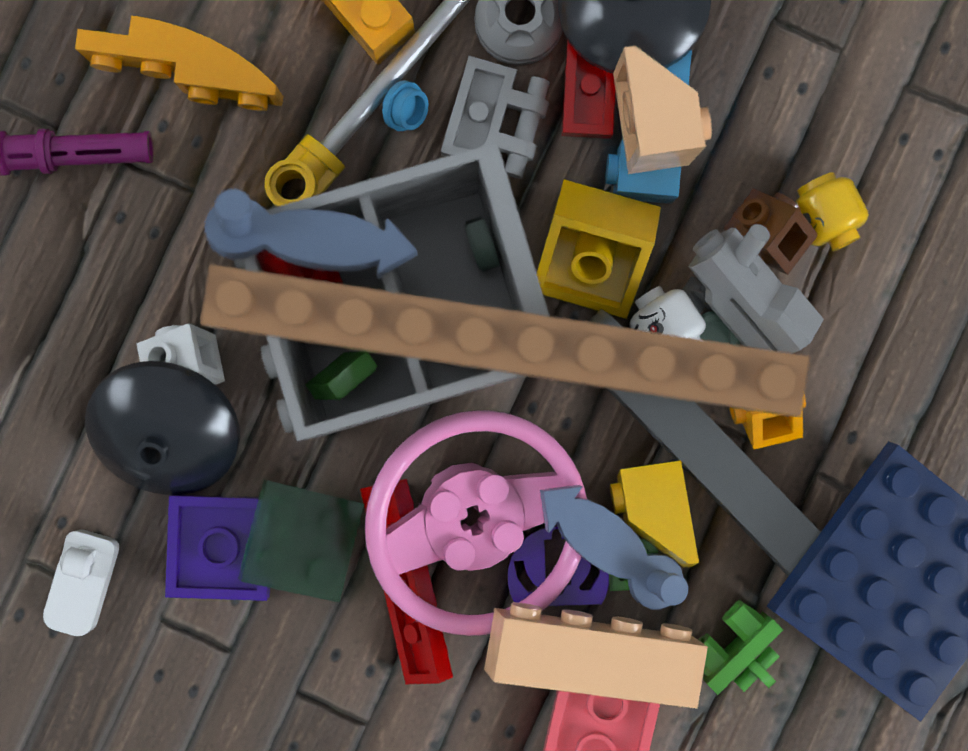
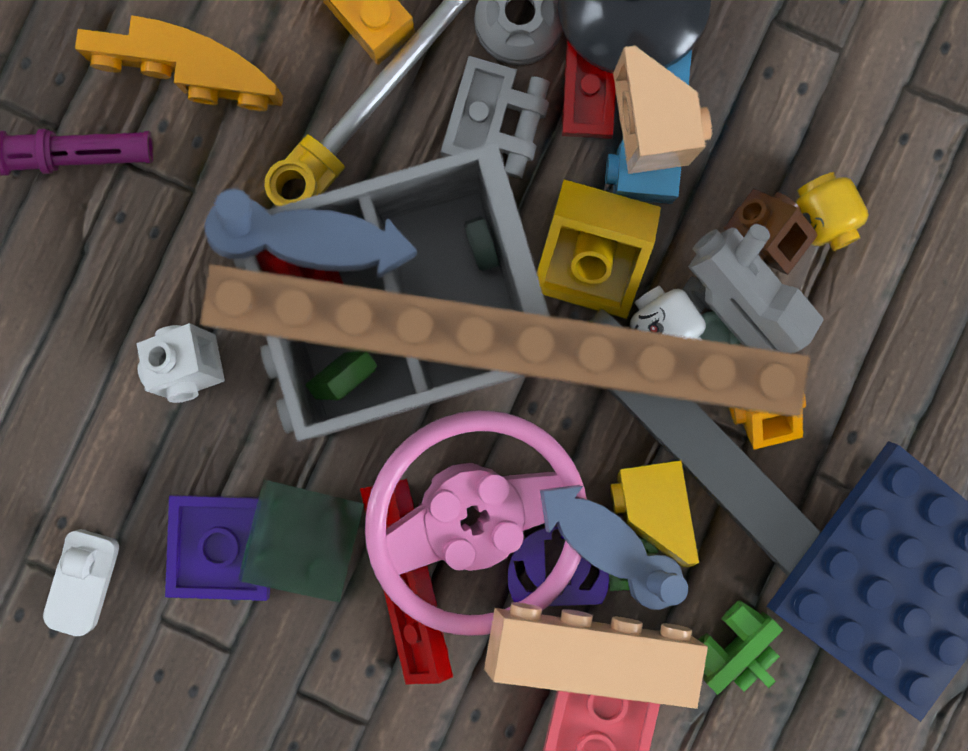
black dish [85,361,240,495] -> none
dark azure plate [382,80,429,131] -> none

